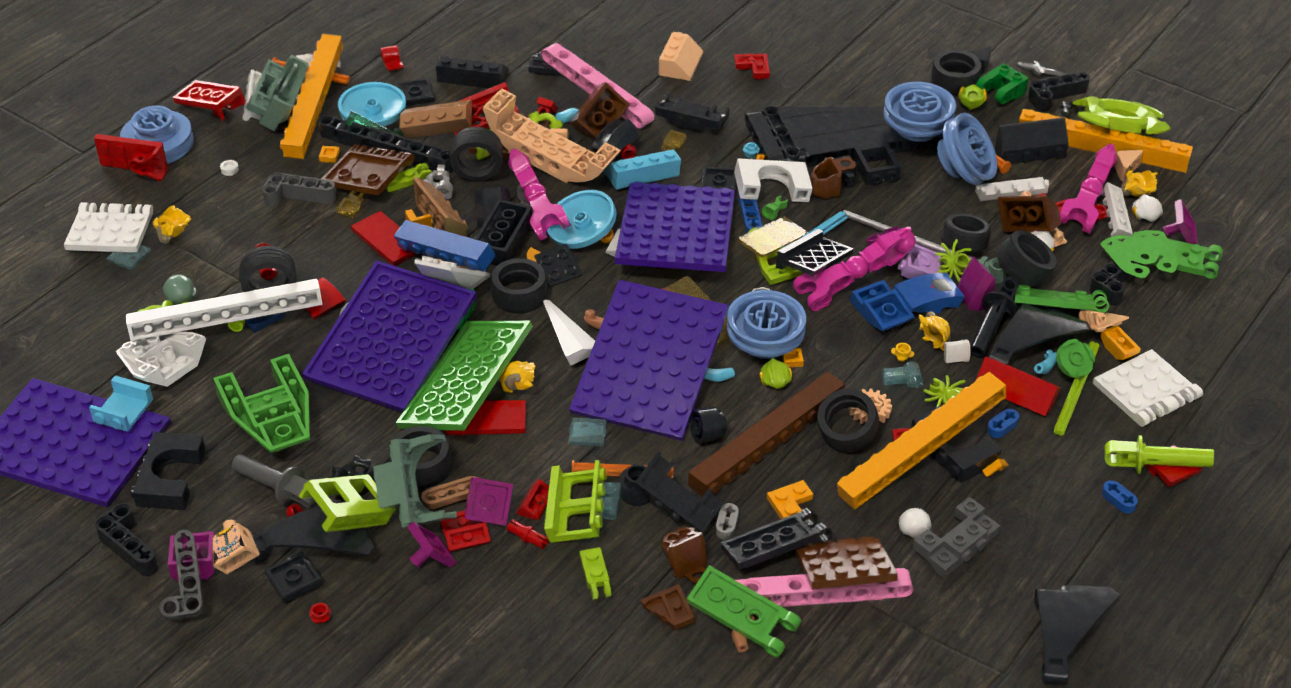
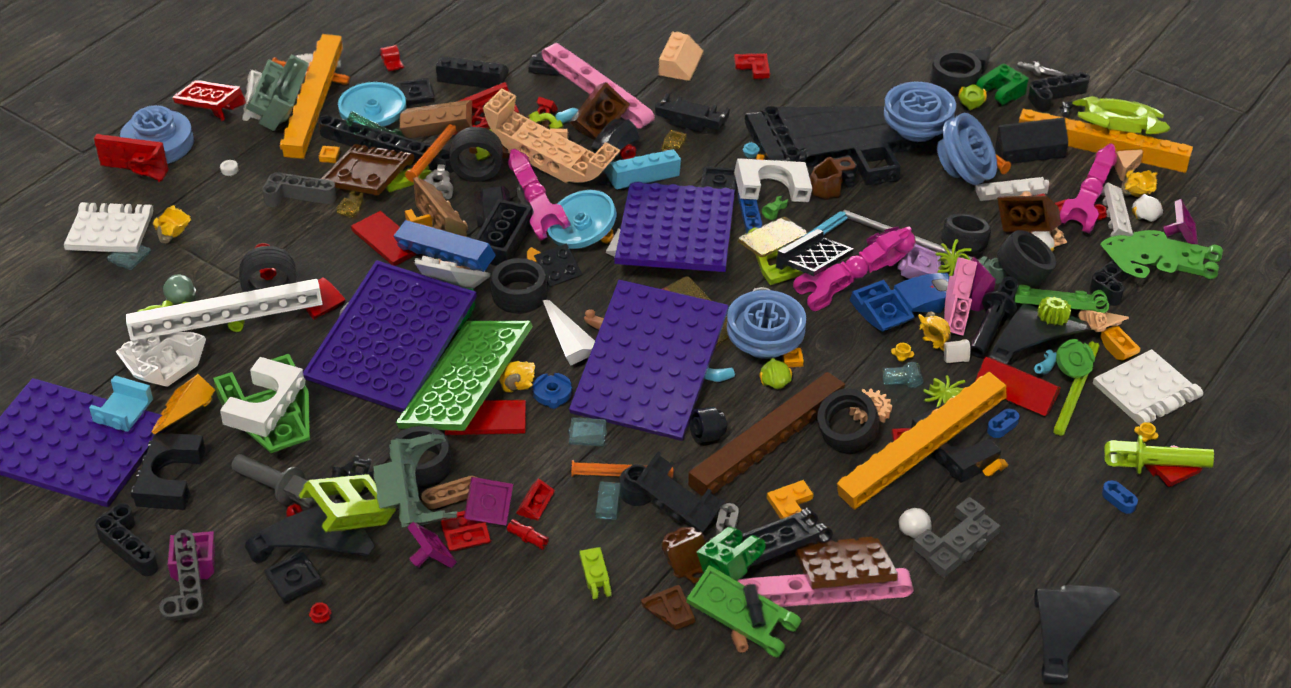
light nougat torso [213,520,259,574] -> none
dark blue tile [244,312,286,333] -> none
lime window [544,460,607,543] -> none
none -> light orange wedge [152,374,215,435]
none -> white arch [220,357,305,437]
none -> orange axle [405,124,457,182]
none -> blue plate [533,373,572,409]
none -> green brick [697,527,765,581]
none -> black axle [743,584,766,628]
none -> bright pink slope [944,258,977,336]
none -> lime gear [1038,296,1071,326]
none -> yellow plate [1134,422,1158,442]

